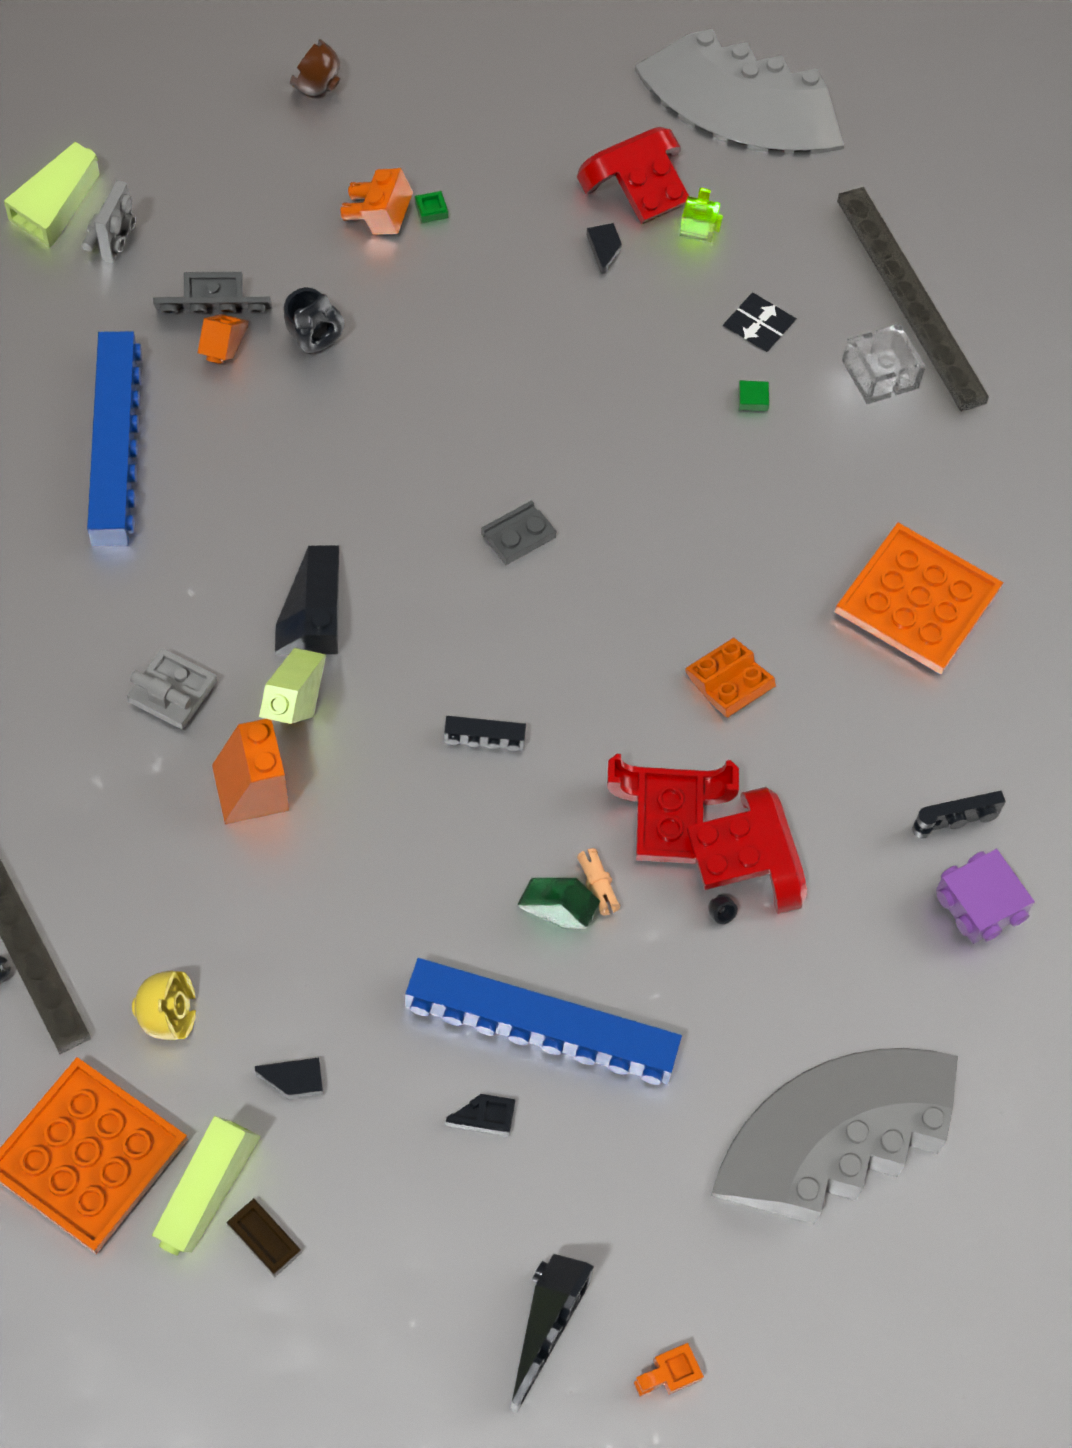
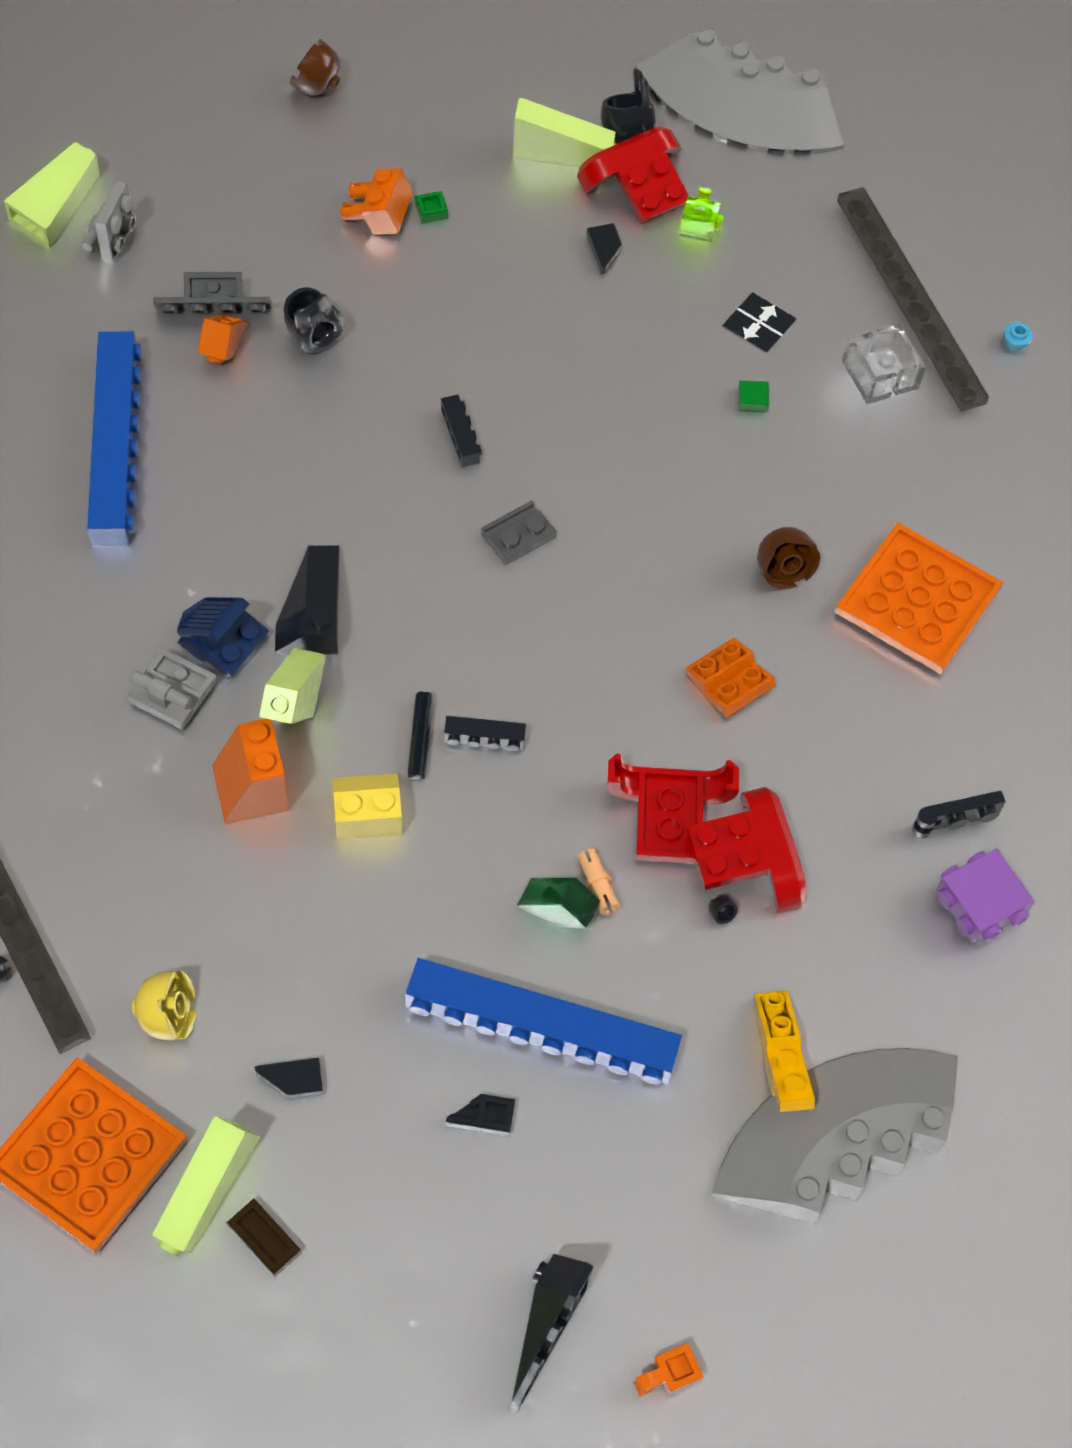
none -> dark blue piece [177,597,269,679]
none -> light yellow slope [333,773,402,839]
none -> black axle [408,691,433,780]
none -> black piece [441,394,482,467]
none -> yellowish green slope [513,98,616,167]
none -> black piece [600,69,656,143]
none -> yellow slope [754,991,815,1112]
none -> reddish brown cylinder [757,527,821,589]
none -> medium azure plate [1003,322,1033,350]

